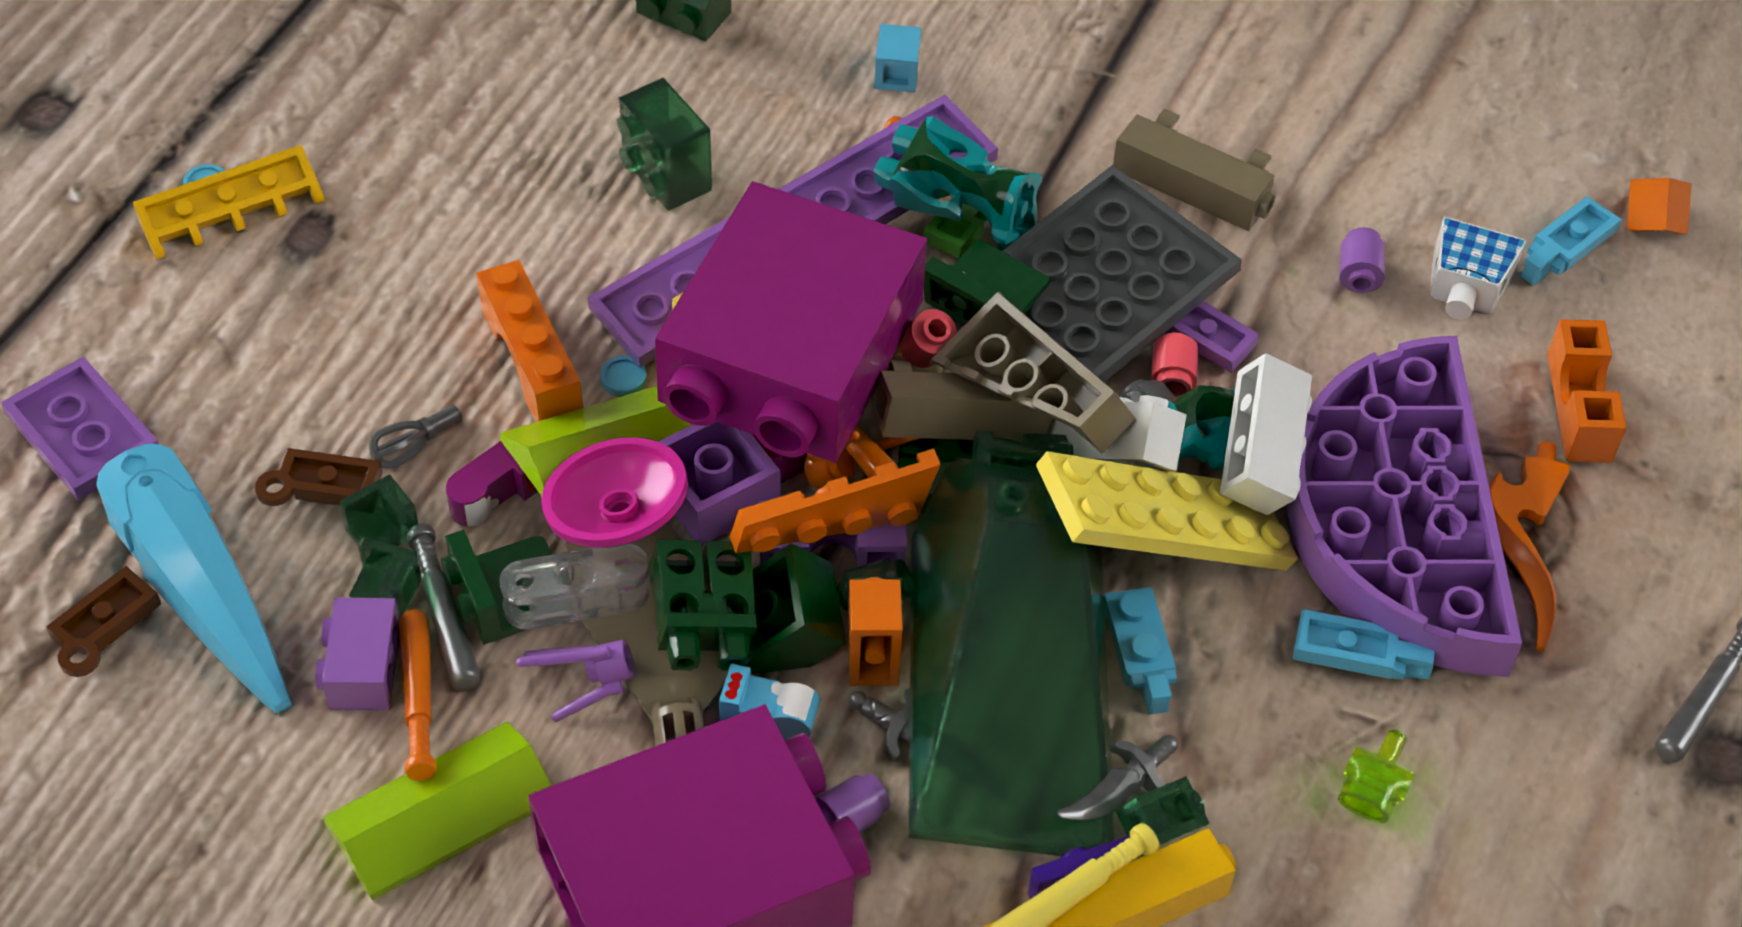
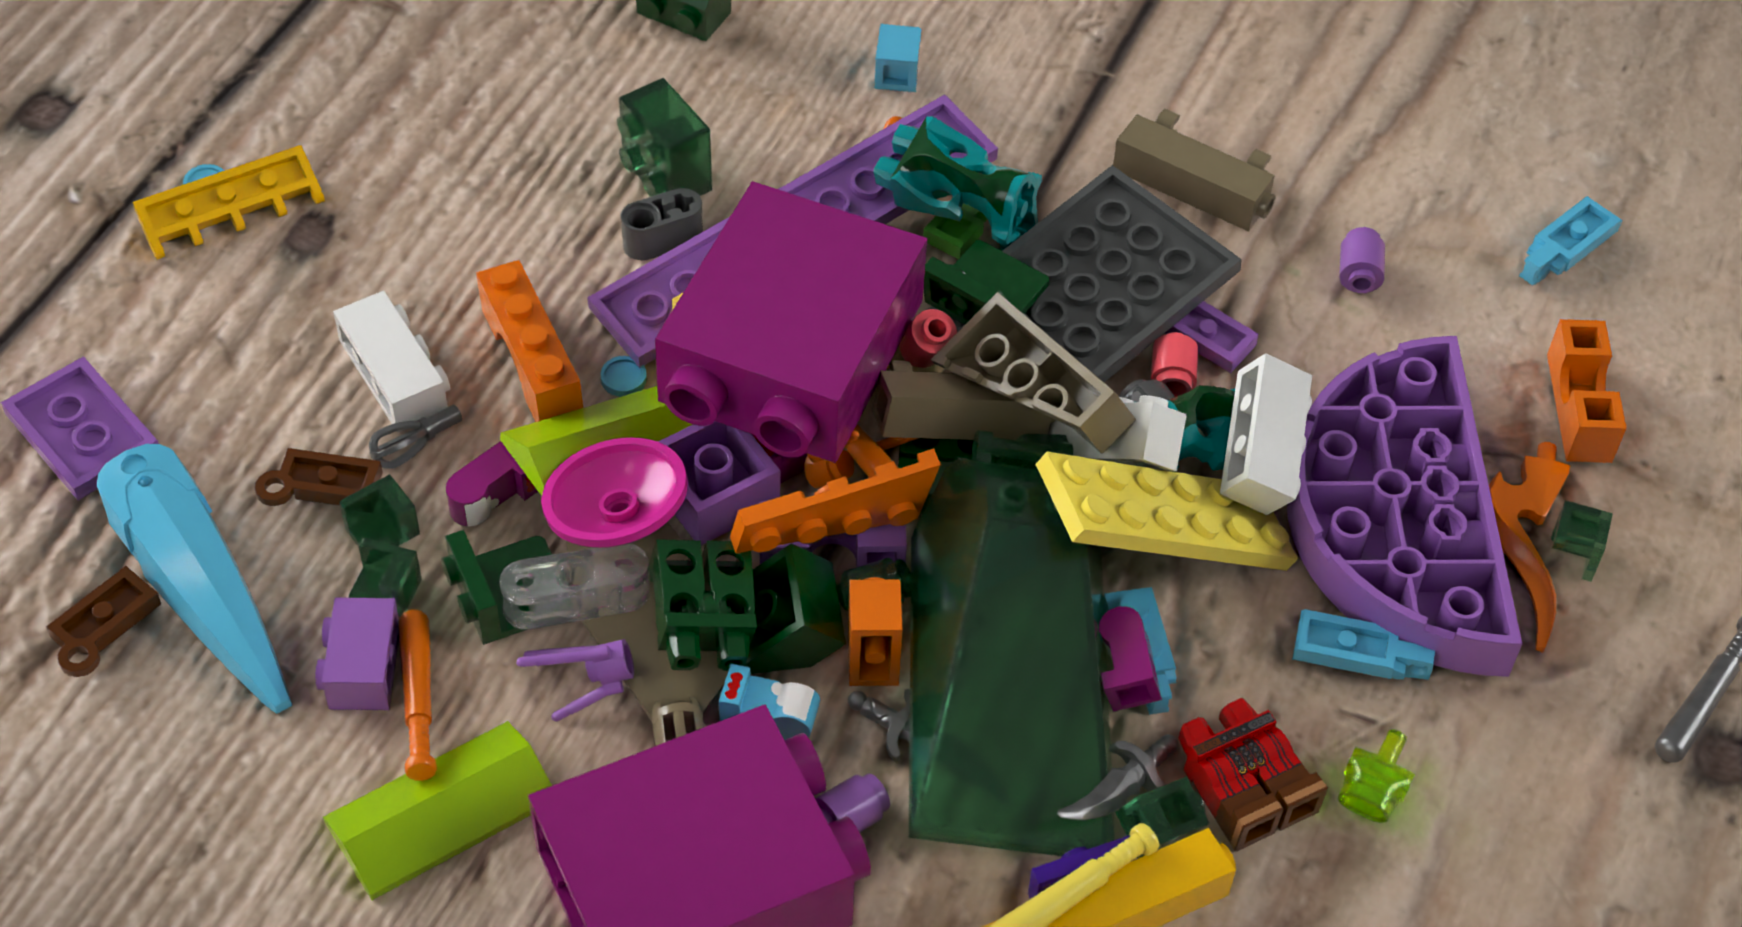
flat silver piece [406,523,480,691] -> none
torso [1430,216,1526,320] -> none
orange panel [1627,178,1692,235] -> none
none -> white brick [333,290,451,433]
none -> dark grey beam [621,188,703,260]
none -> magenta leg [1099,606,1162,712]
none -> hips [1178,698,1328,852]
none -> clear green panel [1551,500,1613,582]

